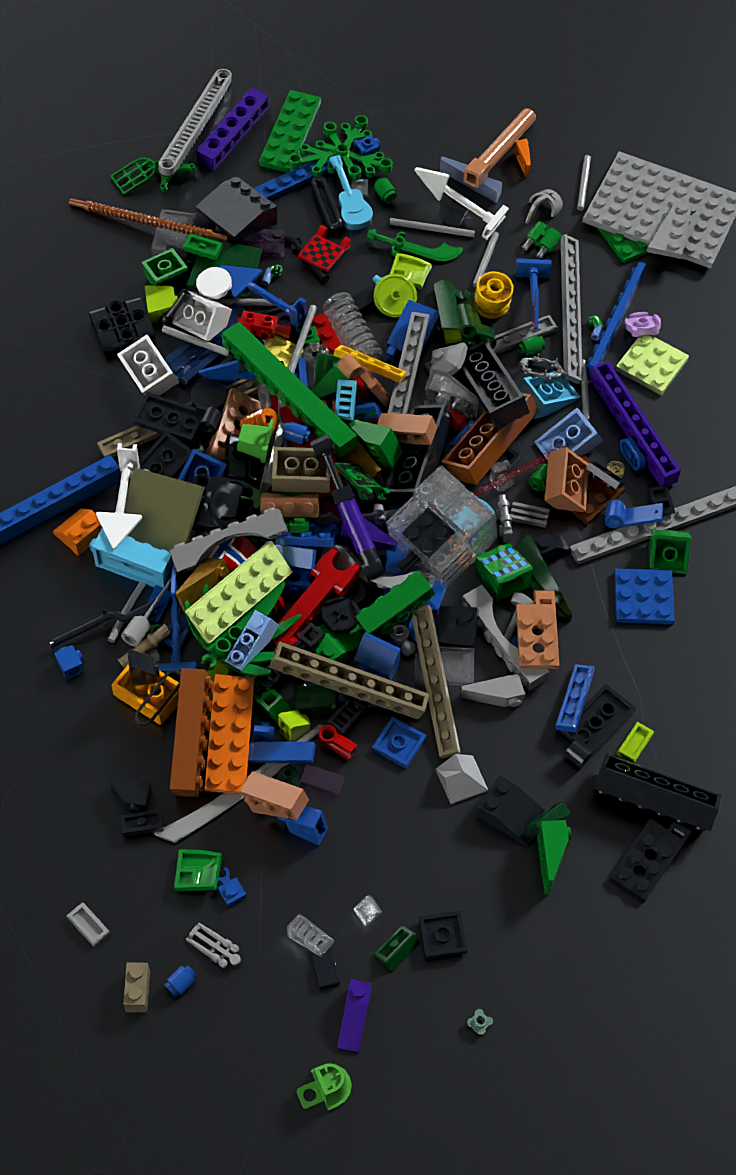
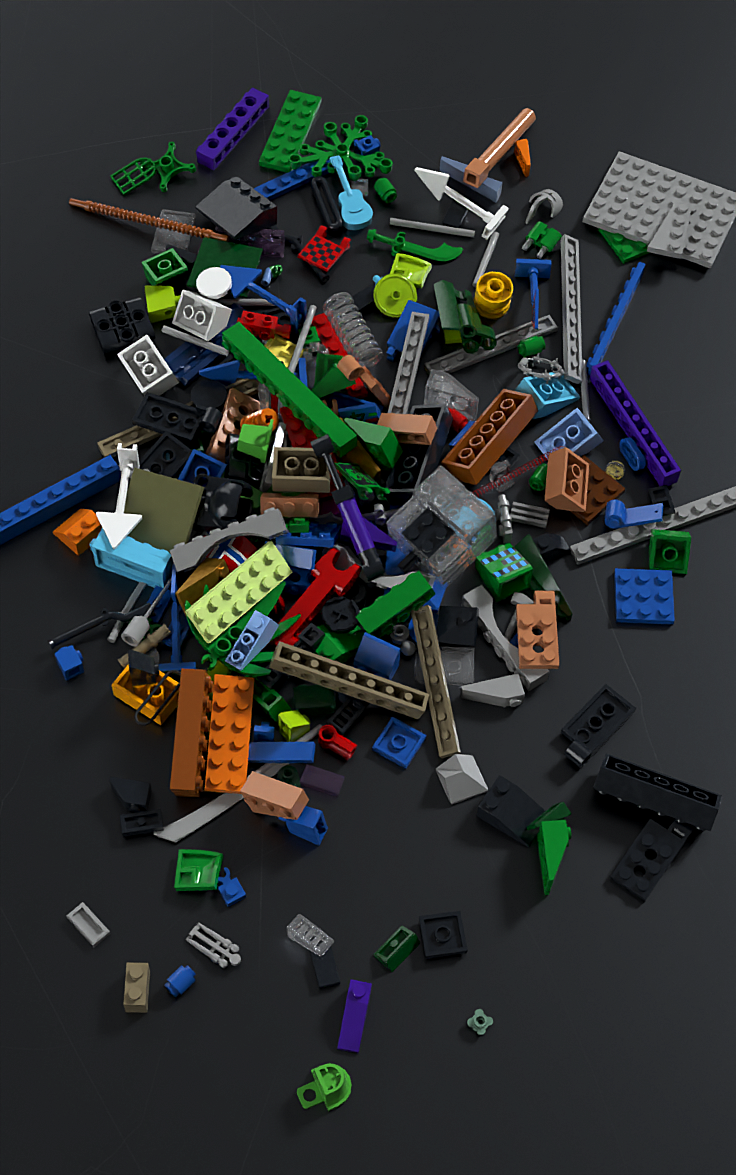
light grey gear [159,69,232,176] -> none
black bar [159,289,191,326] -> none
green plate [183,234,223,260] -> none
blue brick [282,422,311,445] -> none
yellow tile [333,345,406,383] -> none
medium azure slope [335,379,357,420] -> none
clear plate [353,895,382,926] -> none
light grey plate [429,343,468,383] -> none
black brick [460,340,530,429] -> none
blue tile [556,664,595,733] -> none
light grey bar [577,155,591,211] -> none
black plate [586,461,626,489] -> none
arm [588,315,604,340] -> none
yellowish green plate [615,334,689,396] -> none
lime tile [617,722,654,763] -> none
lavender plate [625,312,661,337] -> none

